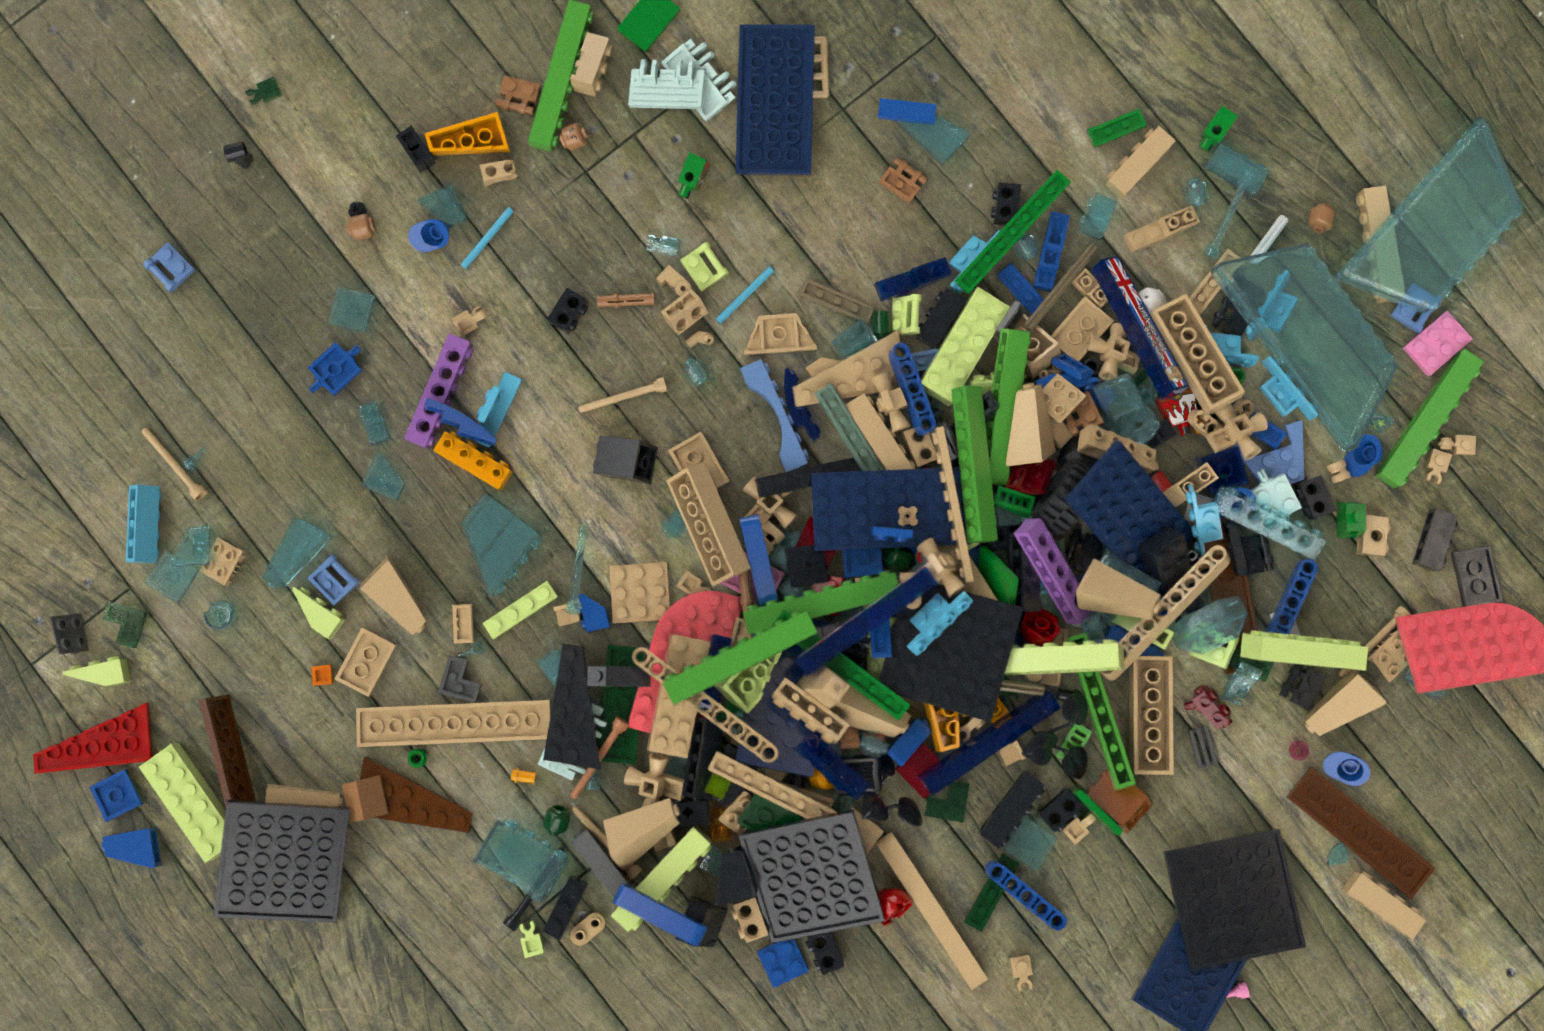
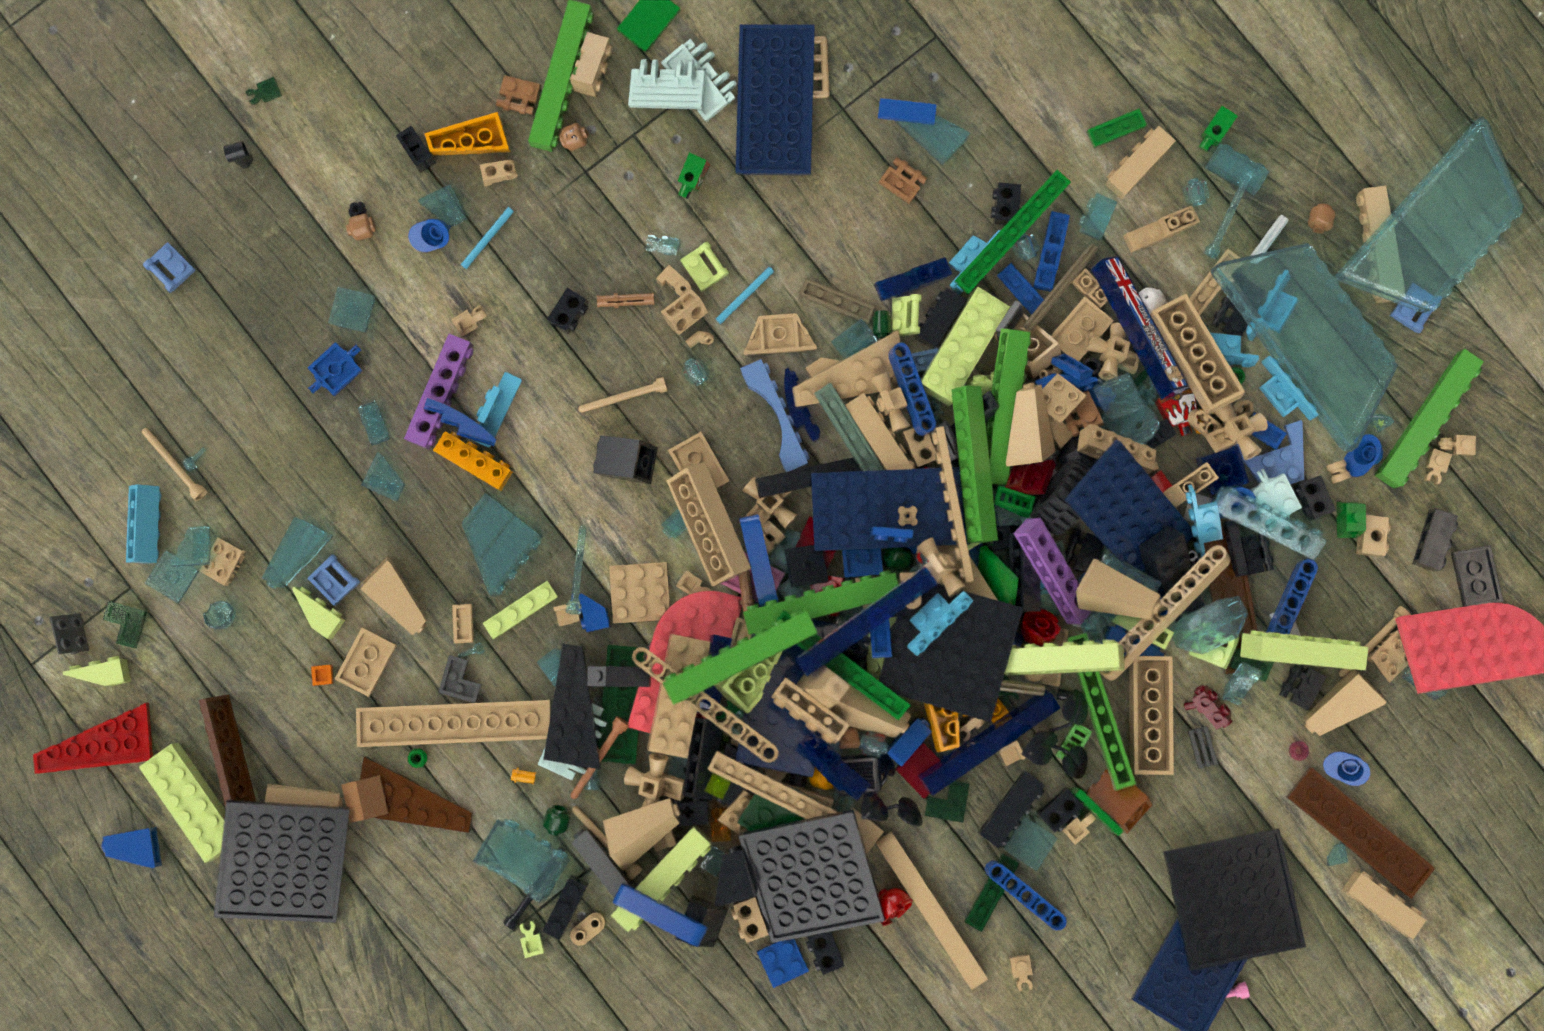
blue plate [89,769,144,822] -> none
bright pink plate [1403,311,1473,376] -> none

